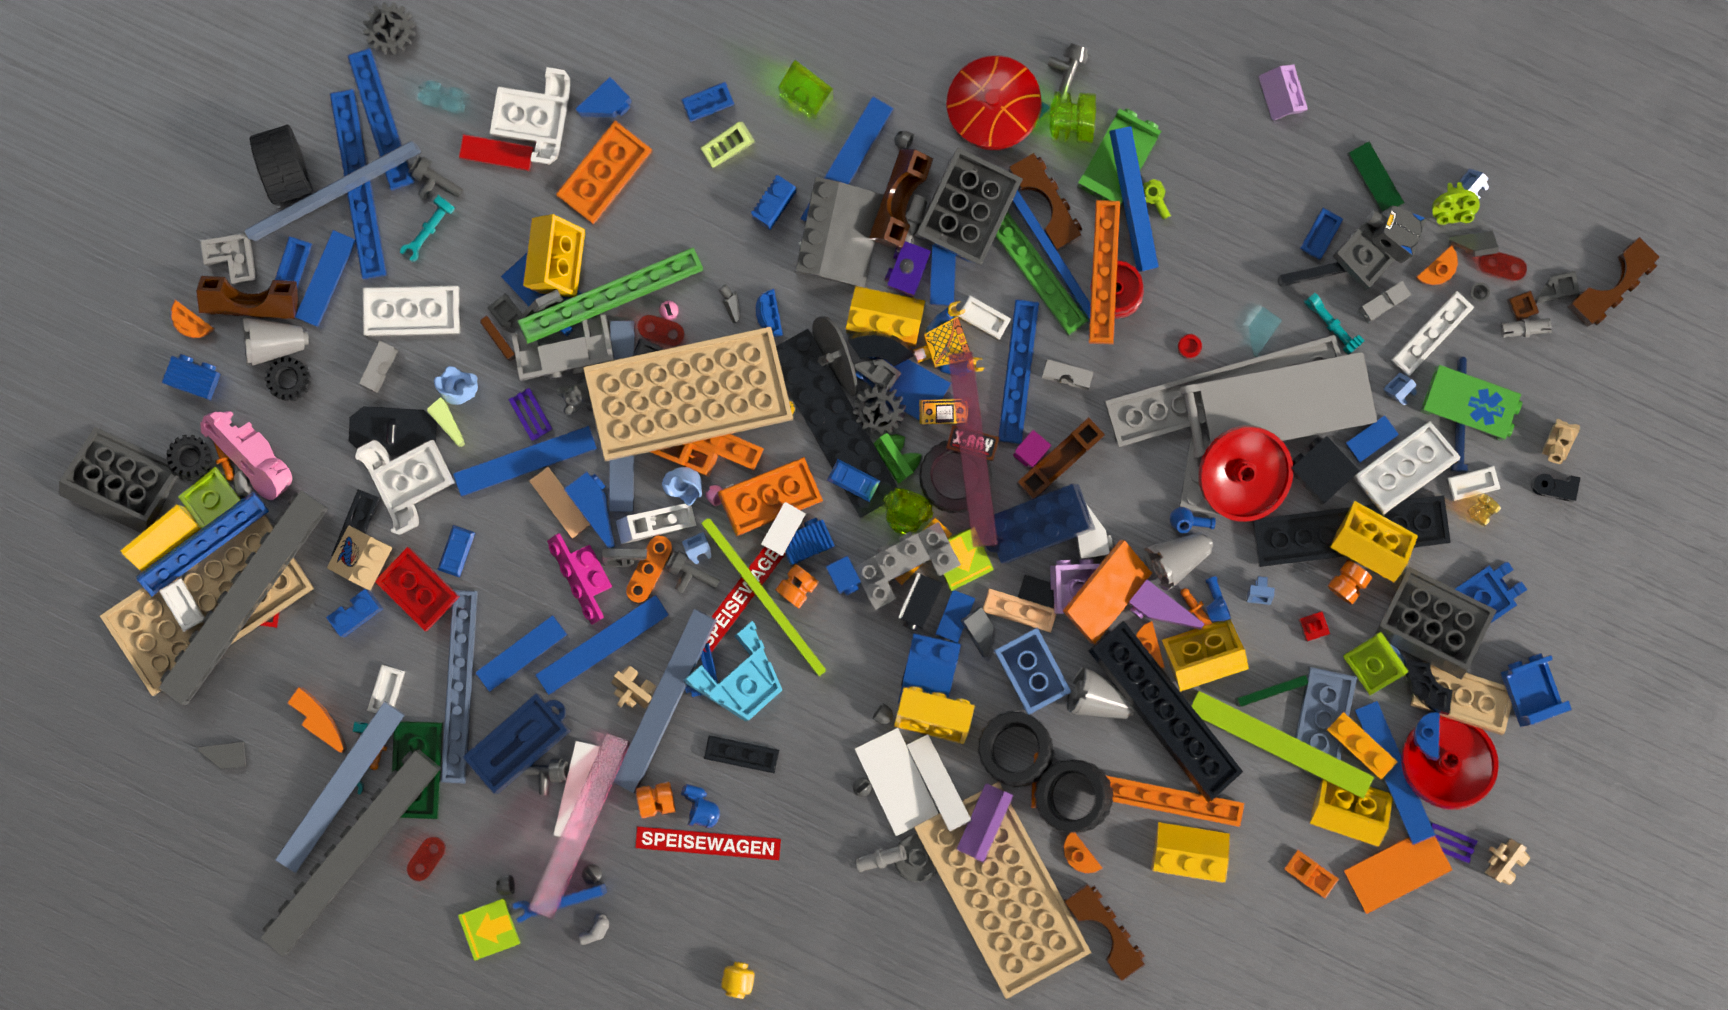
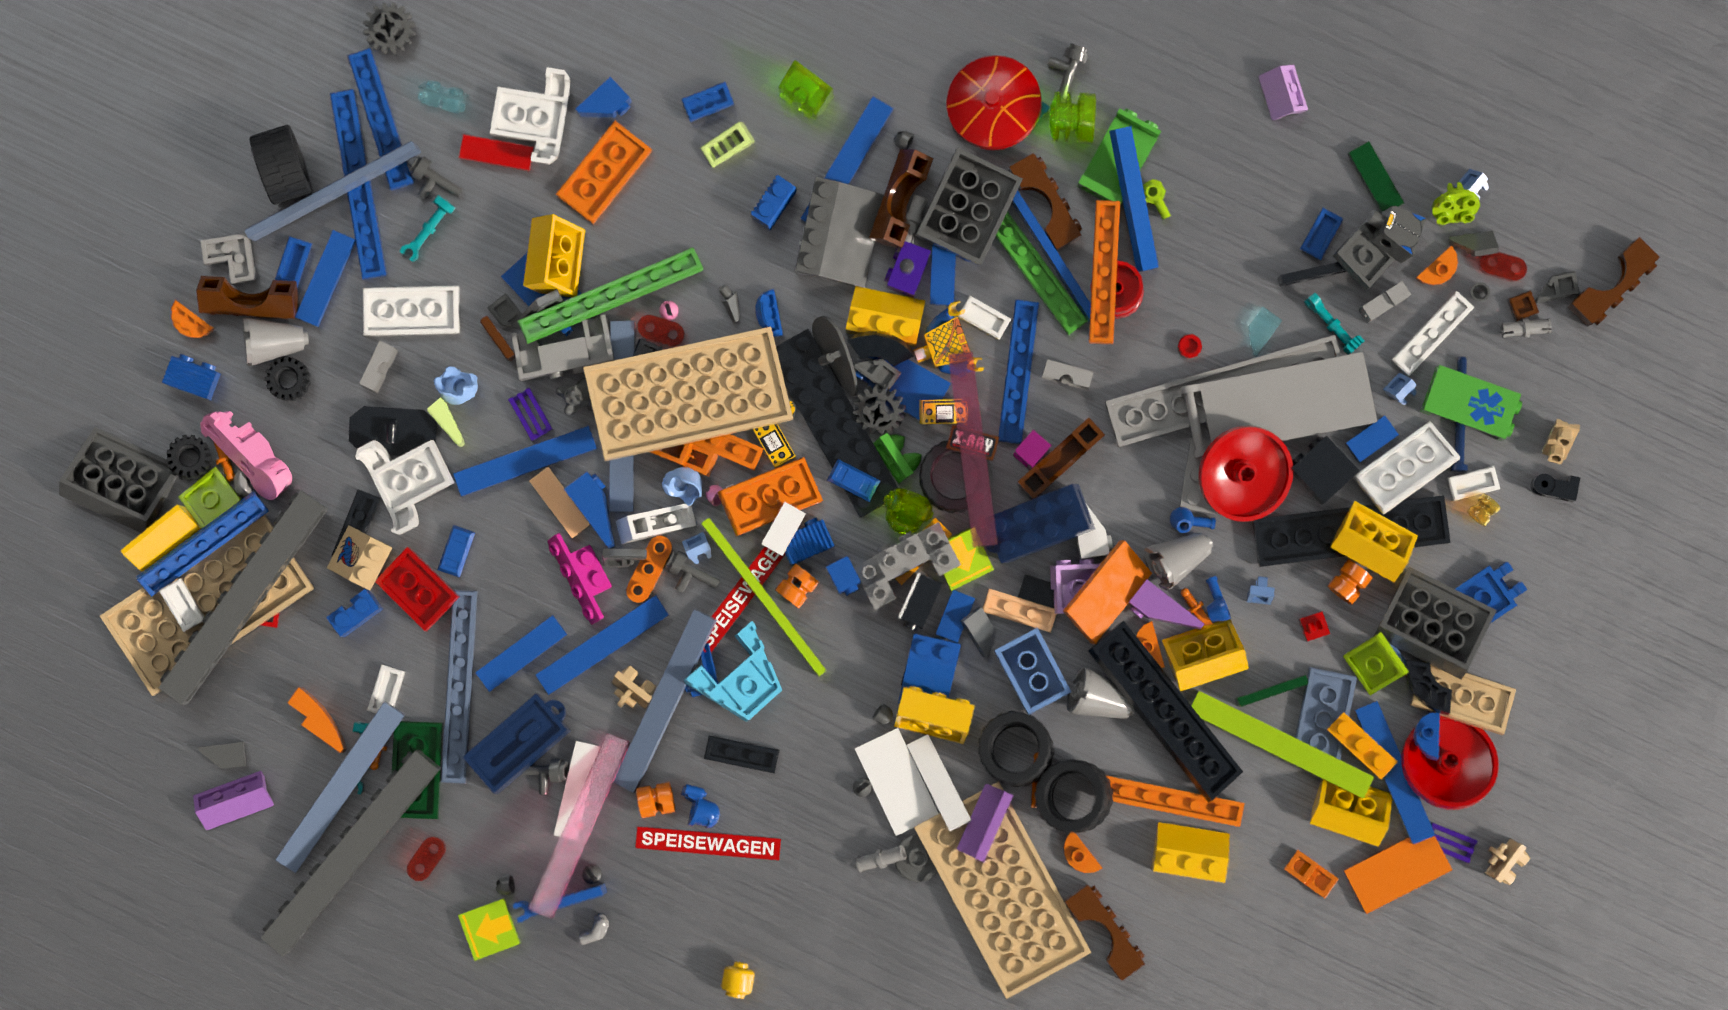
blue panel [1500,653,1572,727] -> none
none -> medium lavender panel [193,771,274,830]
none -> tile [753,424,796,468]

